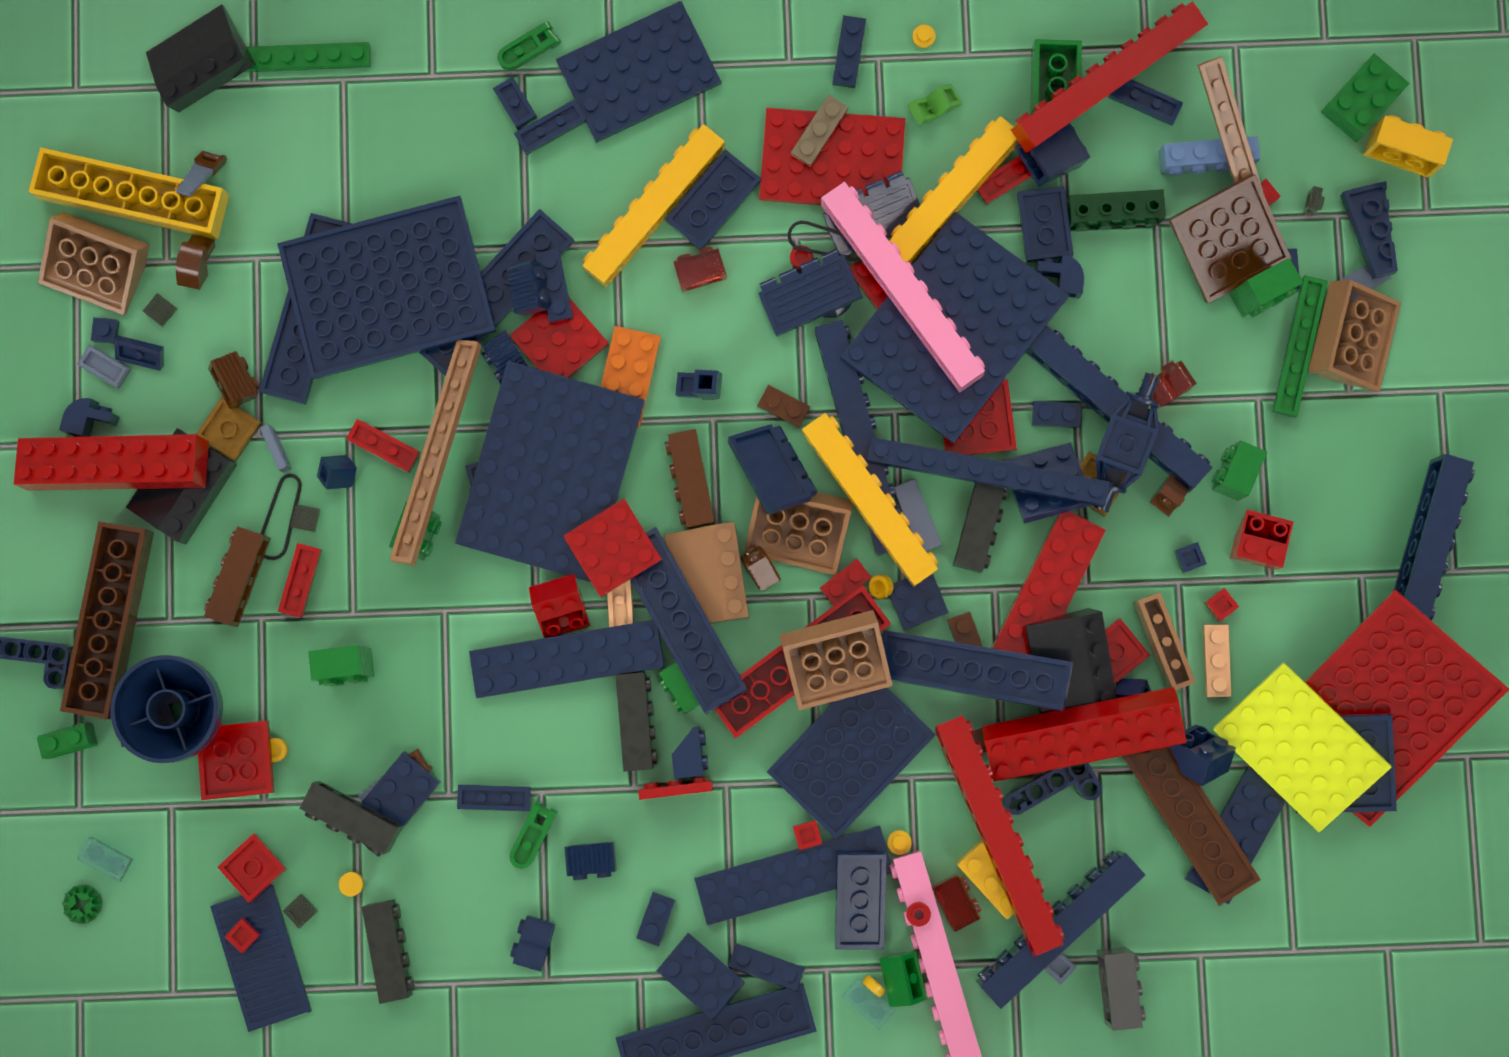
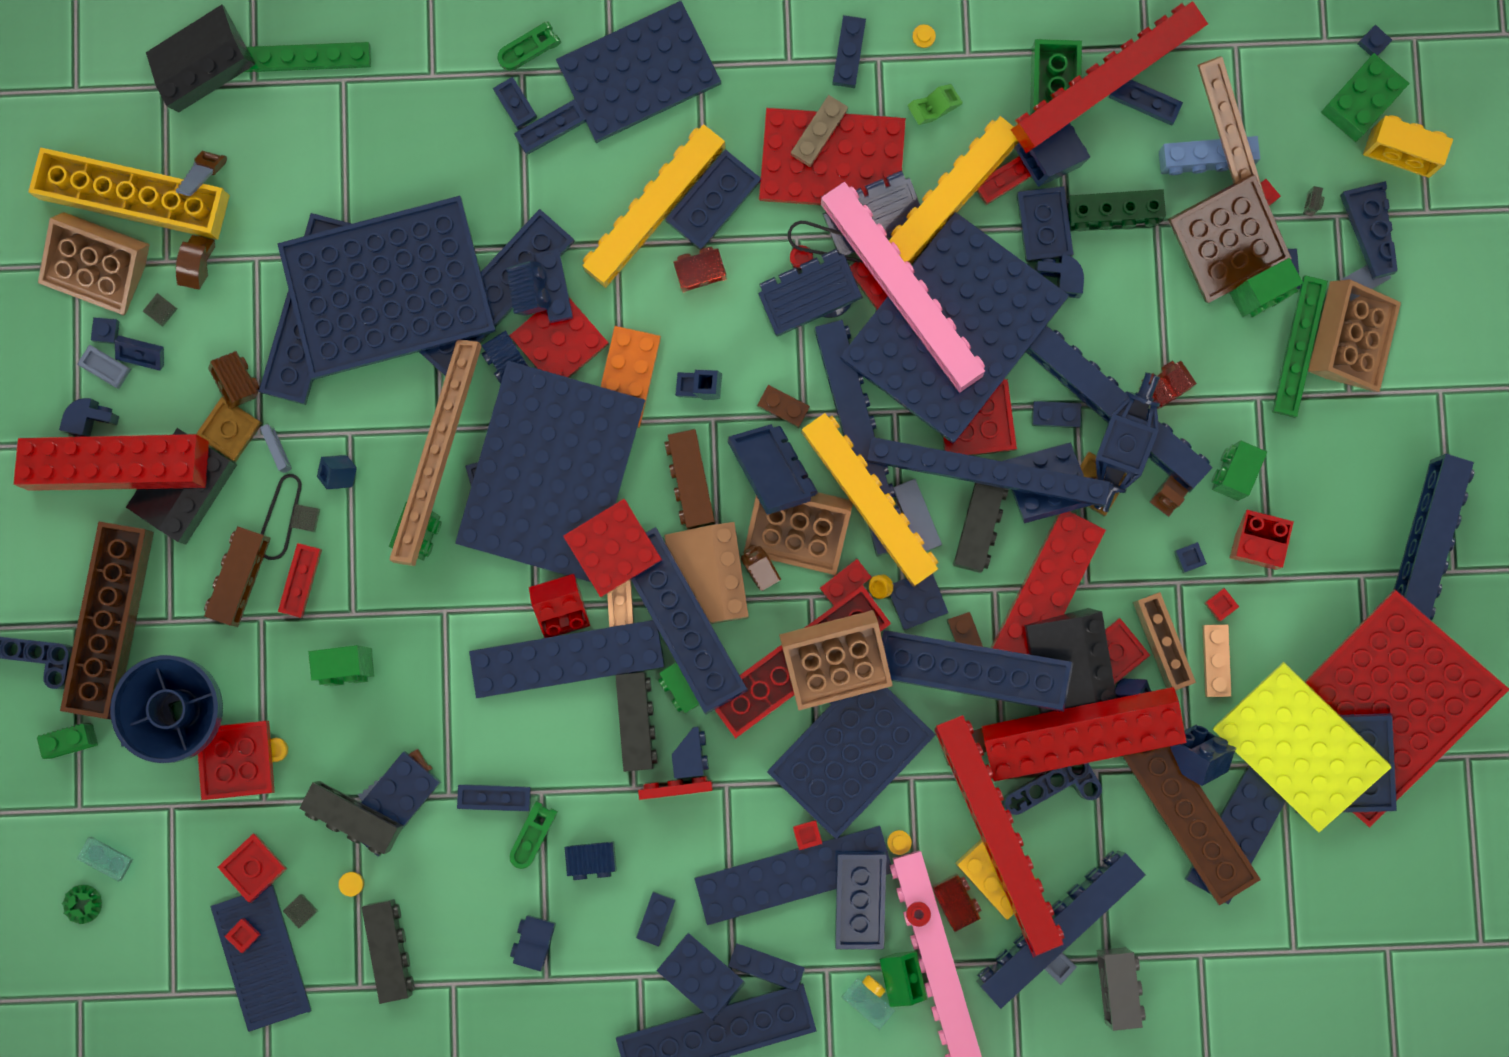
red plate [346,419,421,473] -> none
none -> dark blue plate [1357,25,1392,56]

